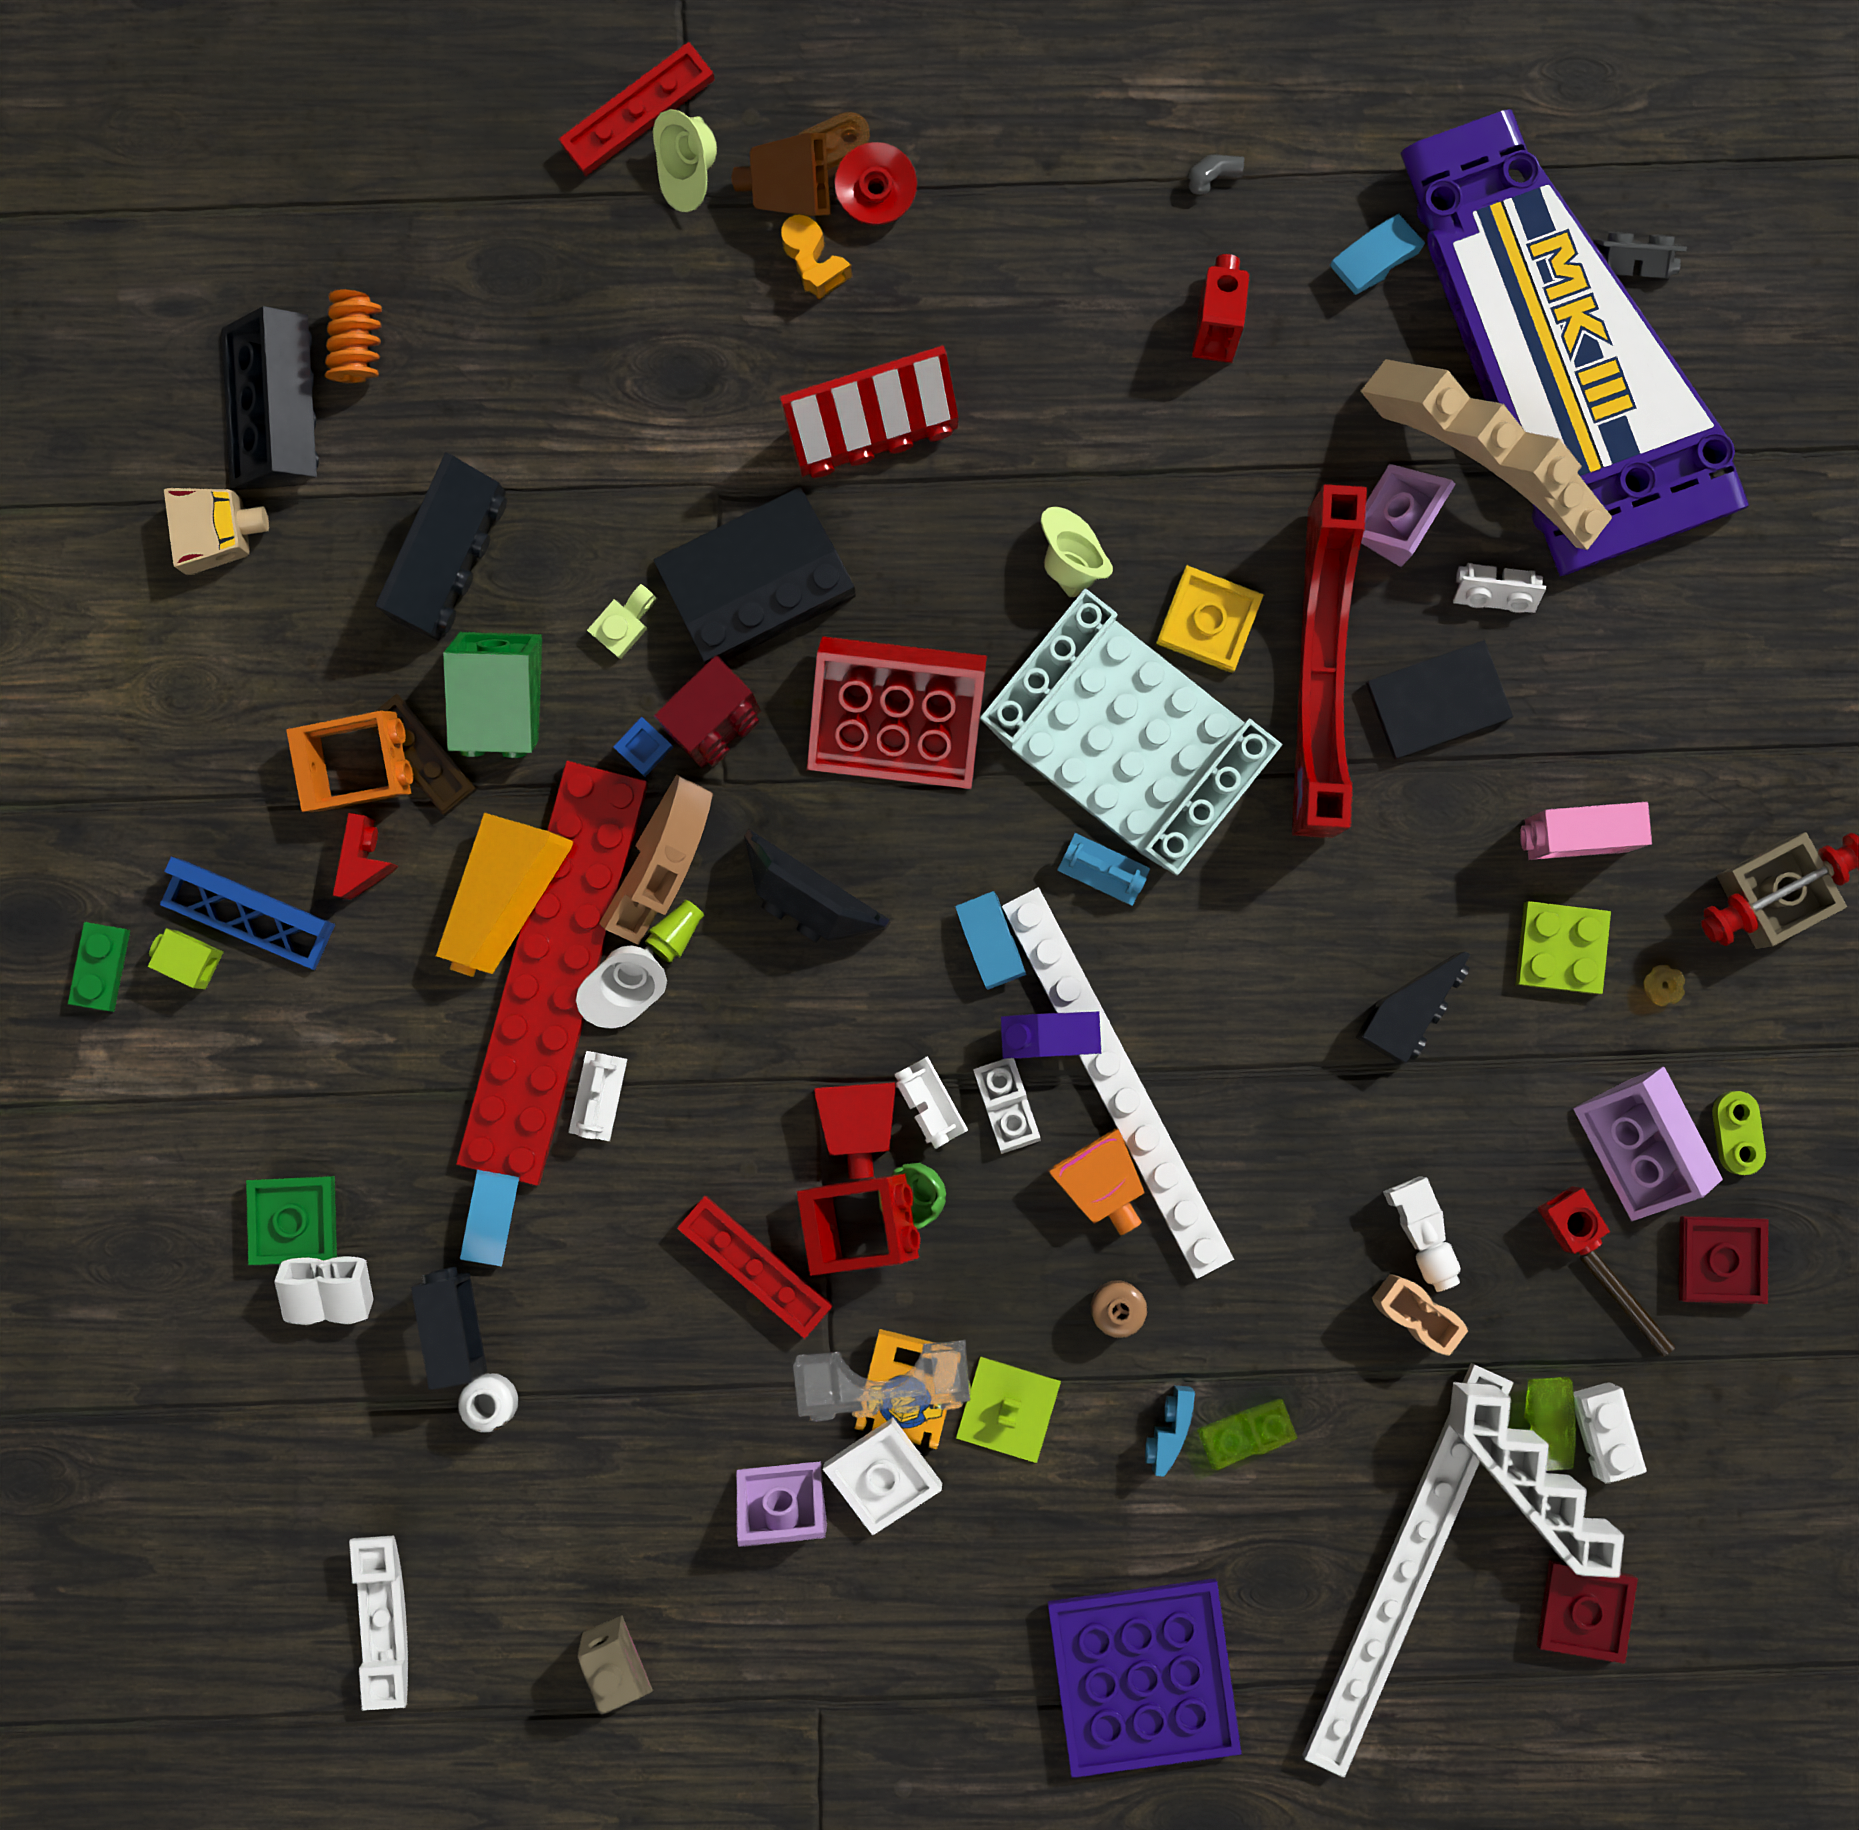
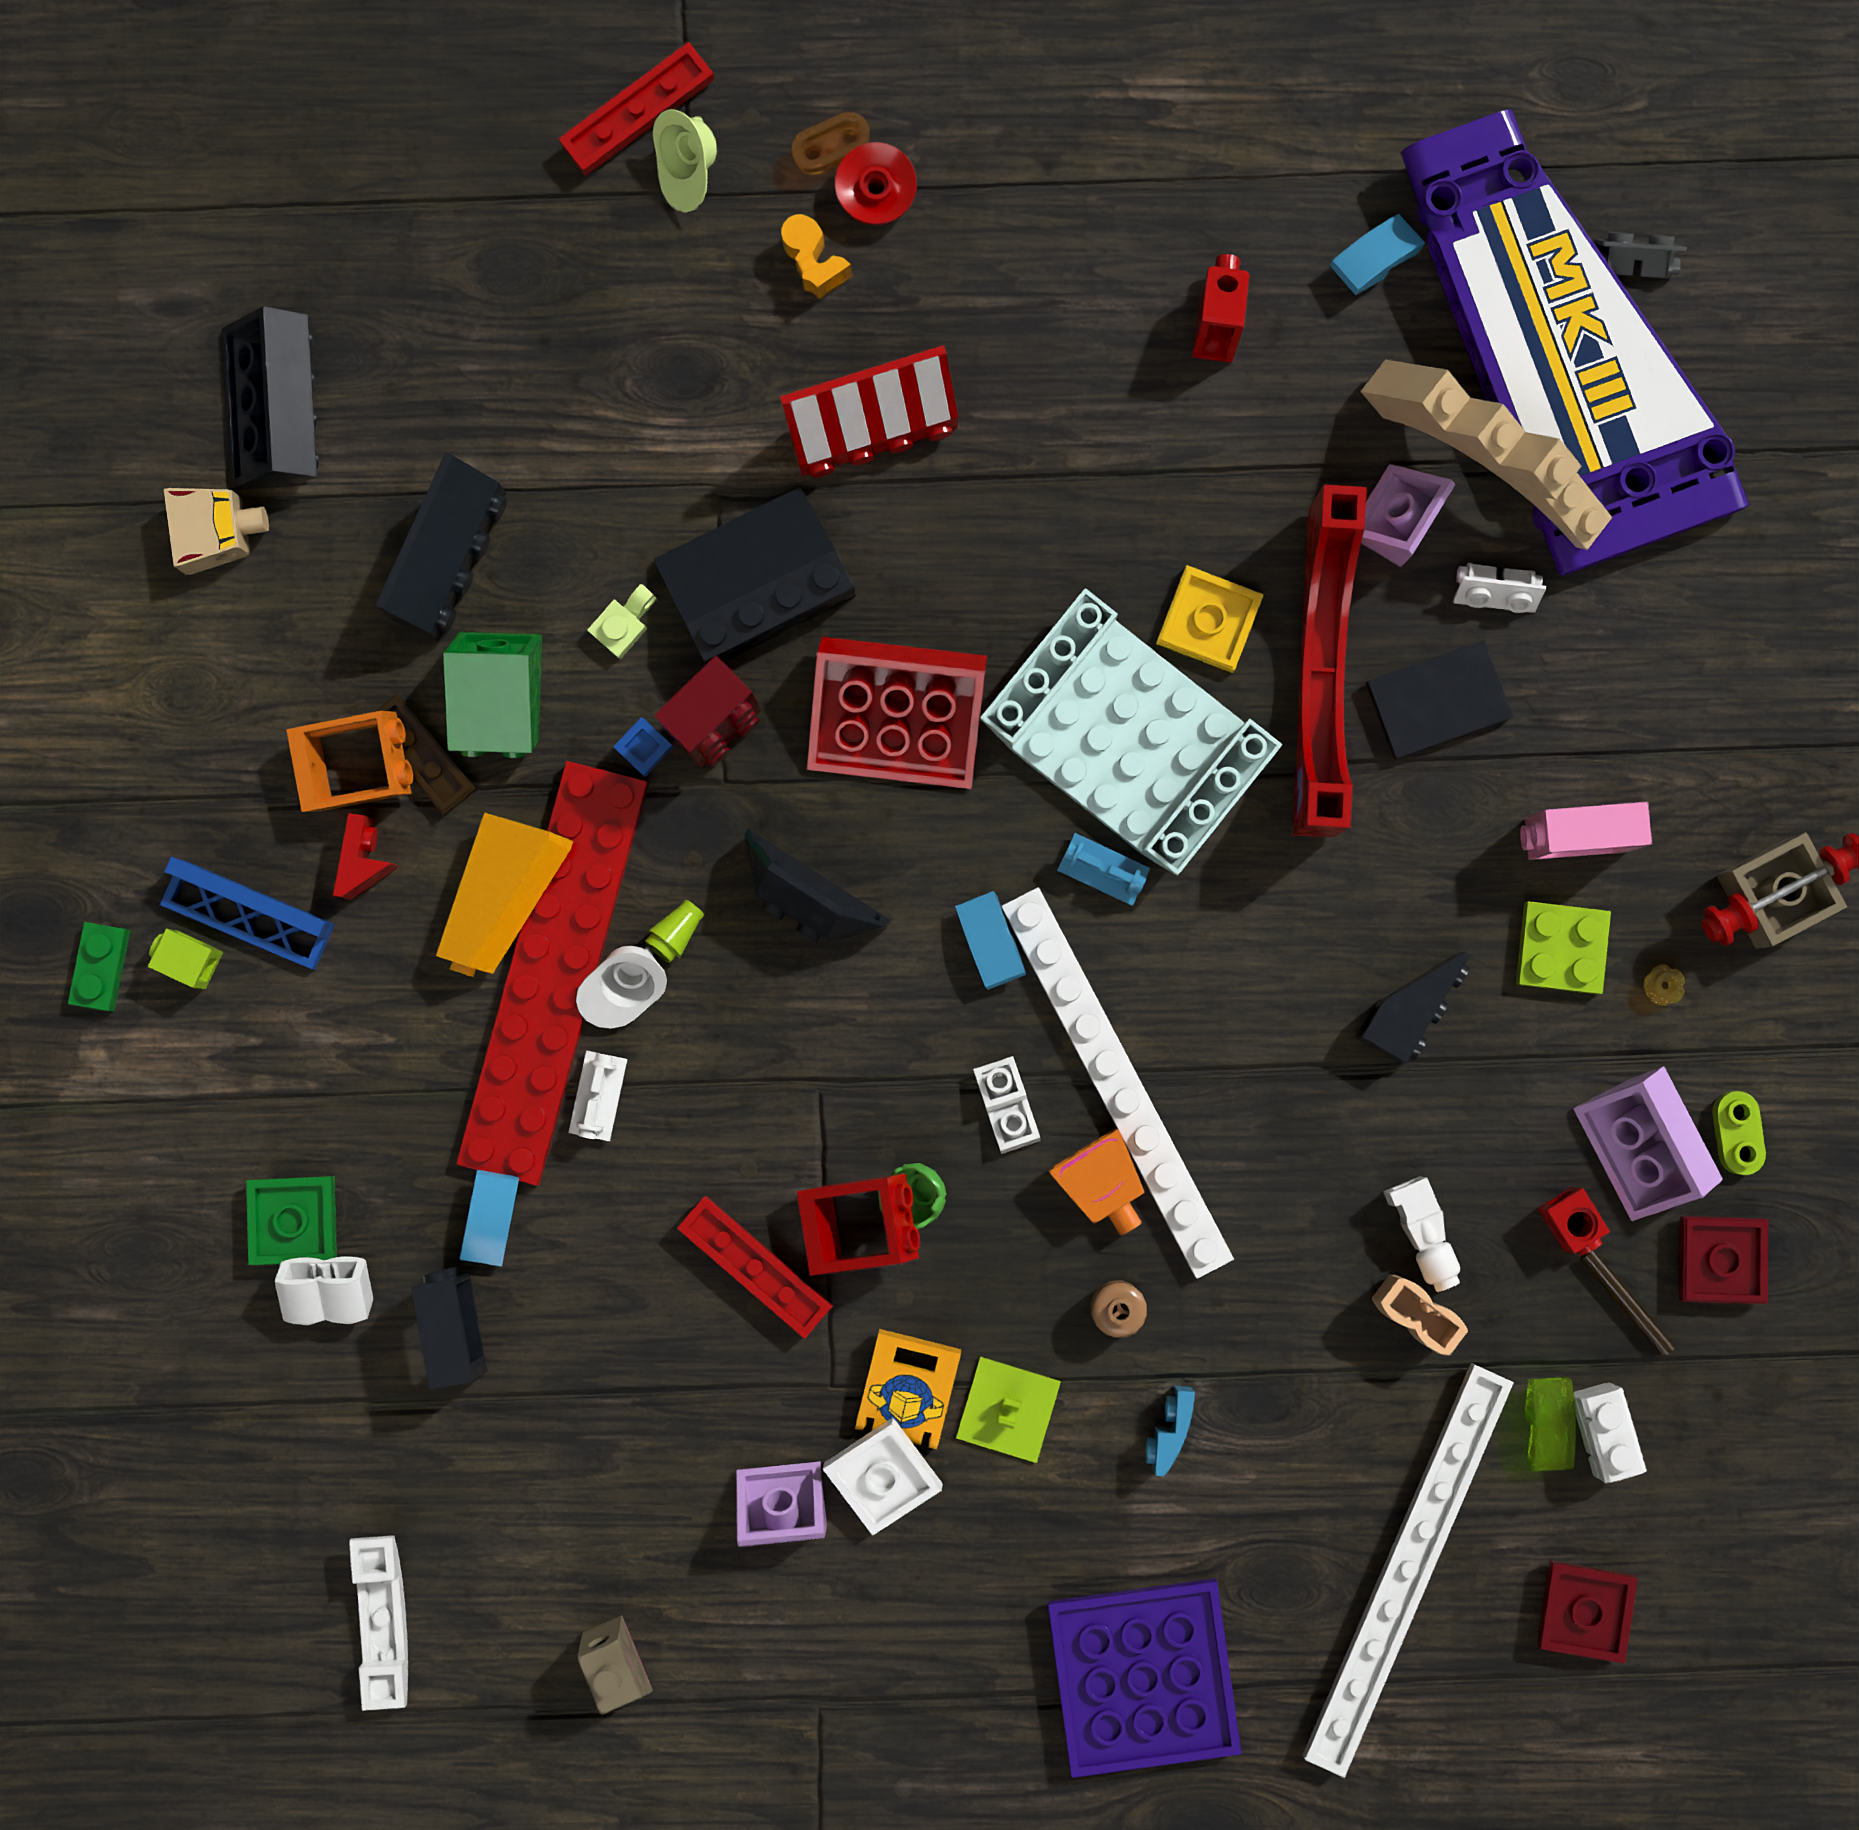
orange piece [325,289,382,383] -> none
white head [459,1374,518,1432] -> none
medium nougat slope [599,774,713,945] -> none
reddish brown torso [732,133,830,216] -> none
clear arch [793,1340,971,1421] -> none
red torso [815,1083,896,1179] -> none
white hinge [895,1056,968,1149] -> none
dark purple slope [1001,1011,1102,1059] -> none
yellowish green piece [1040,507,1113,597] -> none
dark grey arm [1188,154,1244,195] -> none
clear neon green slope [1197,1398,1298,1470] -> none
white brick [1449,1382,1624,1577] -> none

